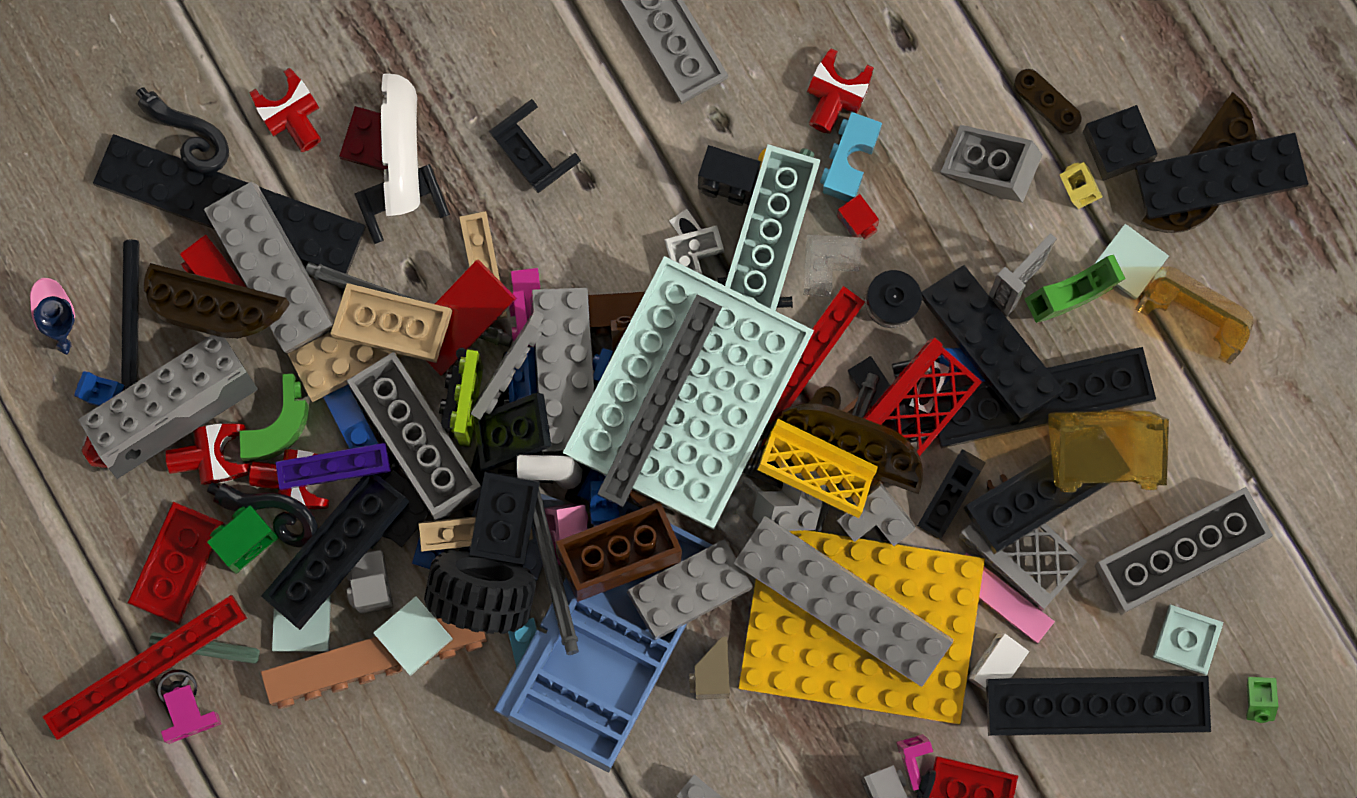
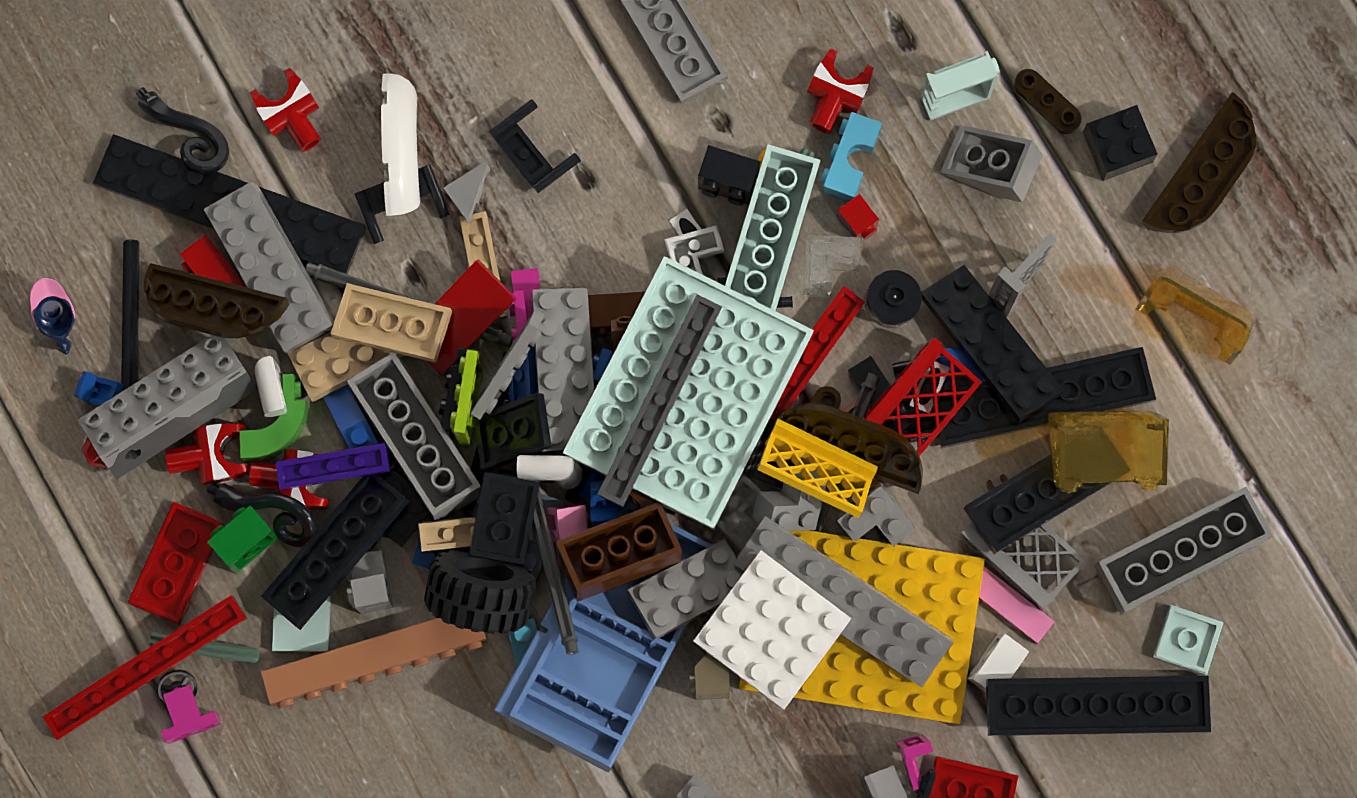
dark red plate [339,106,388,171] -> none
light aqua tile [374,596,453,676] -> none
black slope [917,449,986,539] -> none
bright green arch [1024,254,1126,323] -> none
light yellow brick [1059,162,1103,209] -> none
light aqua tile [1095,224,1169,300] -> none
black plate [1135,133,1309,220] -> none
bright green bracket [1246,677,1279,723] -> none
none -> white brick [254,356,287,417]
none -> light grey tile [444,161,490,224]
none -> white plate [693,550,851,710]
none -> light aqua window [920,51,1000,121]

